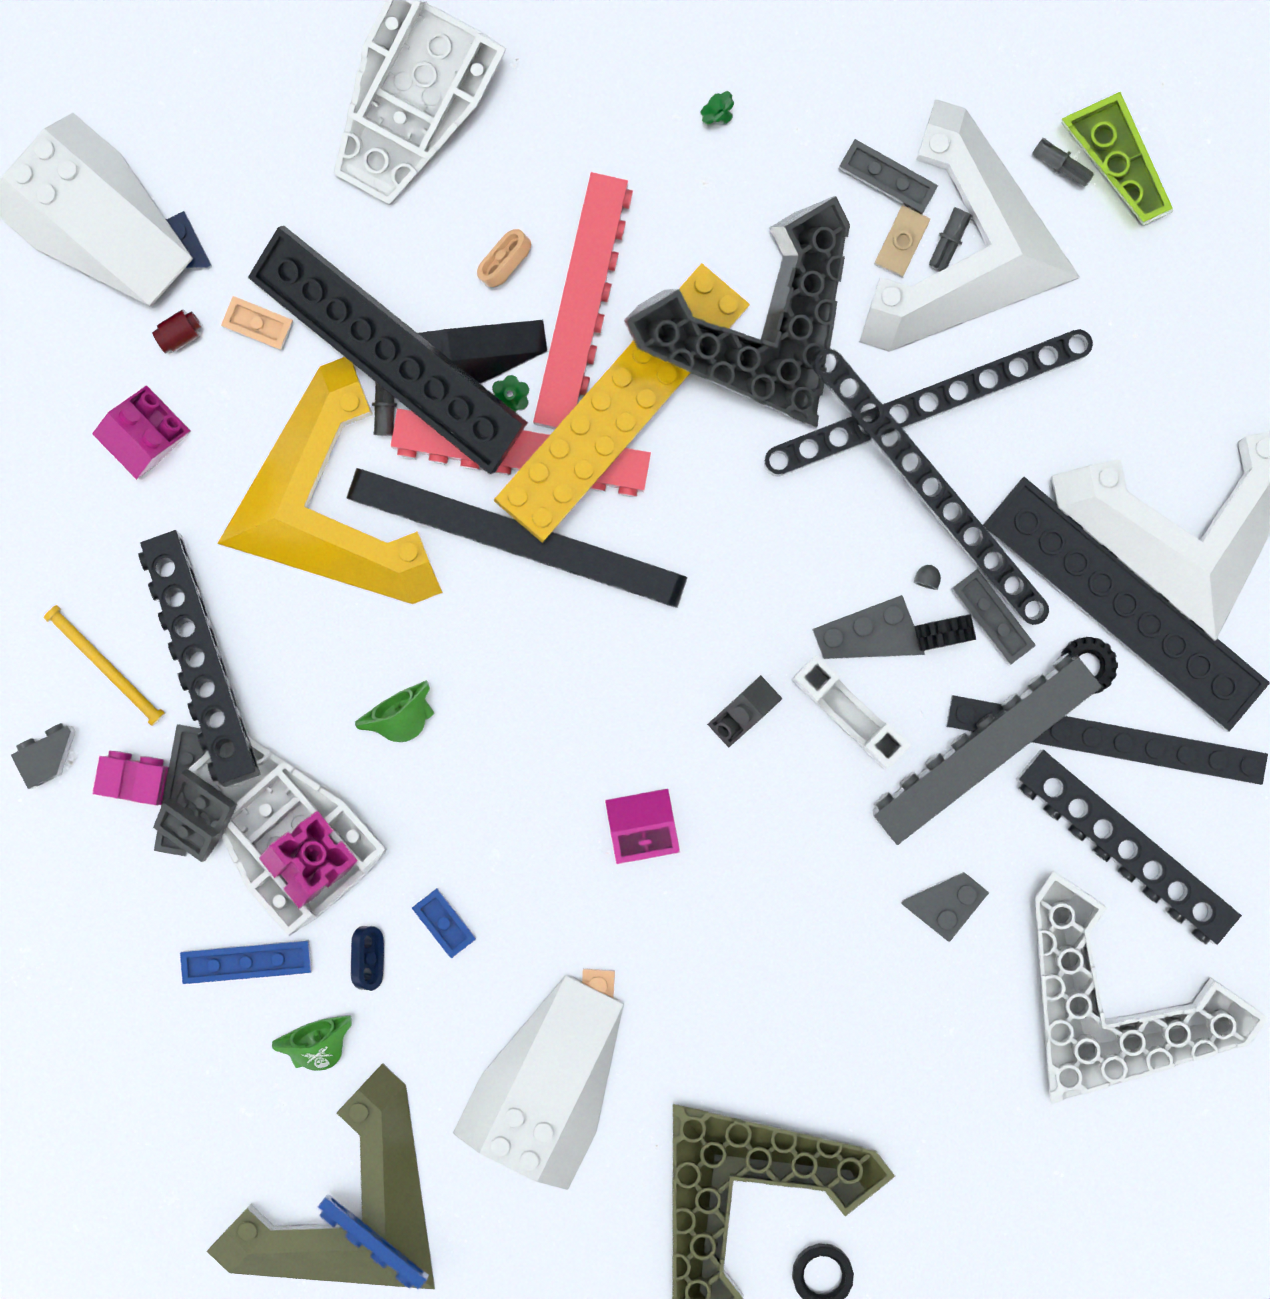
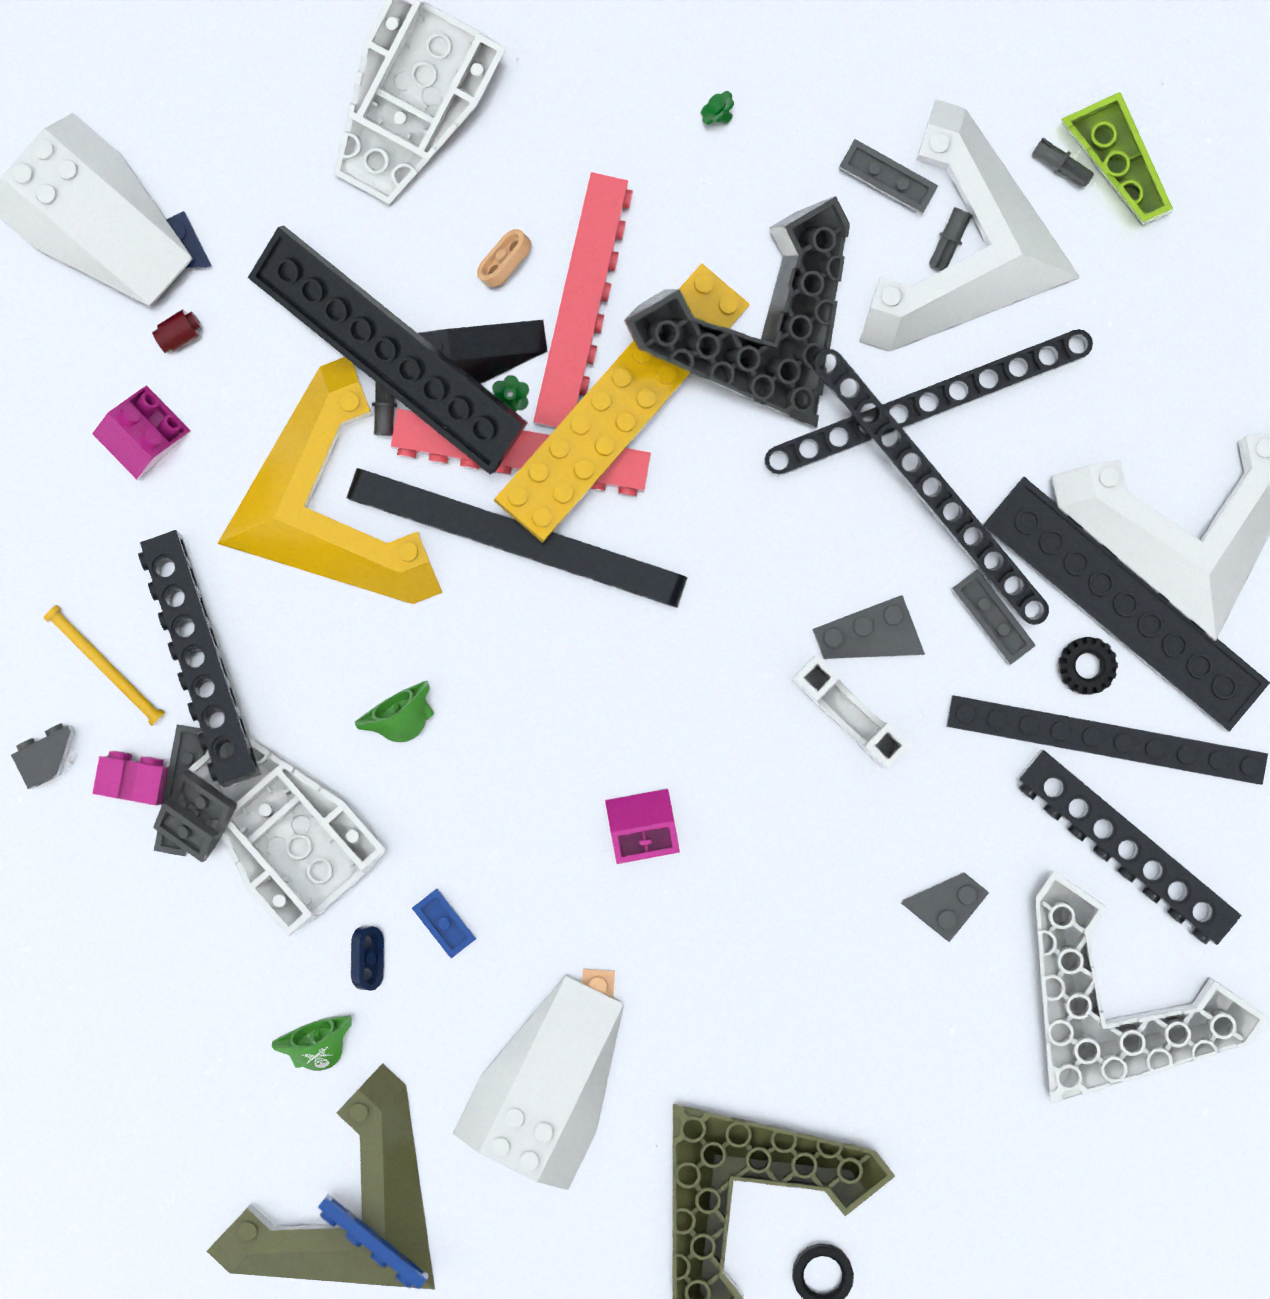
blue plate [180,940,312,984] -> none
light nougat plate [221,296,293,350] -> none
dark pink brick [259,811,358,909] -> none
dark grey slope [707,675,783,748] -> none
dark grey brick [872,653,1102,846] -> none
tan plate [874,205,931,278] -> none
dark grey hinge [913,565,941,590] -> none
black tyre [914,614,976,651] -> none

